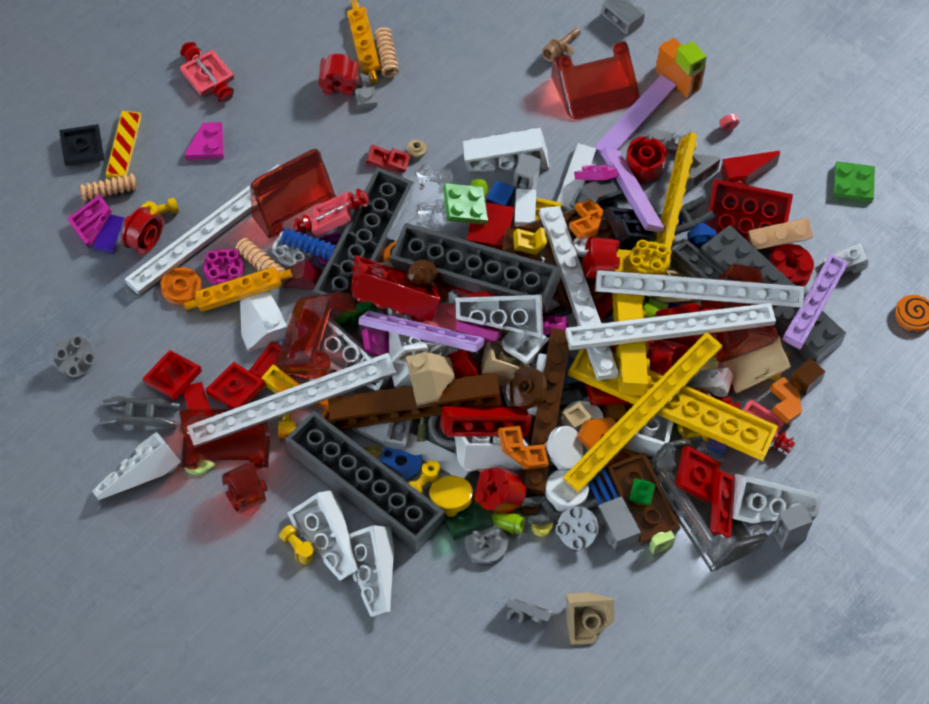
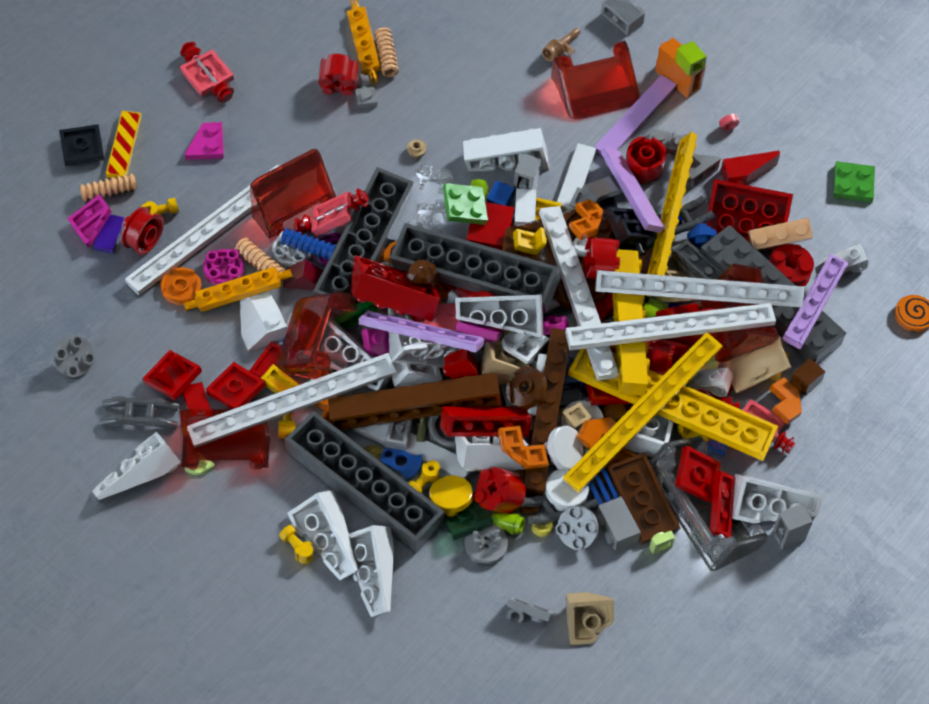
clear red brick [222,462,268,513] -> none
red slope [365,144,411,172] -> none
tan slope [406,352,455,406] -> none
dark pink wing [574,164,617,180] -> none
yellow tile [629,240,670,275] -> none
green tile [629,478,655,506] -> none

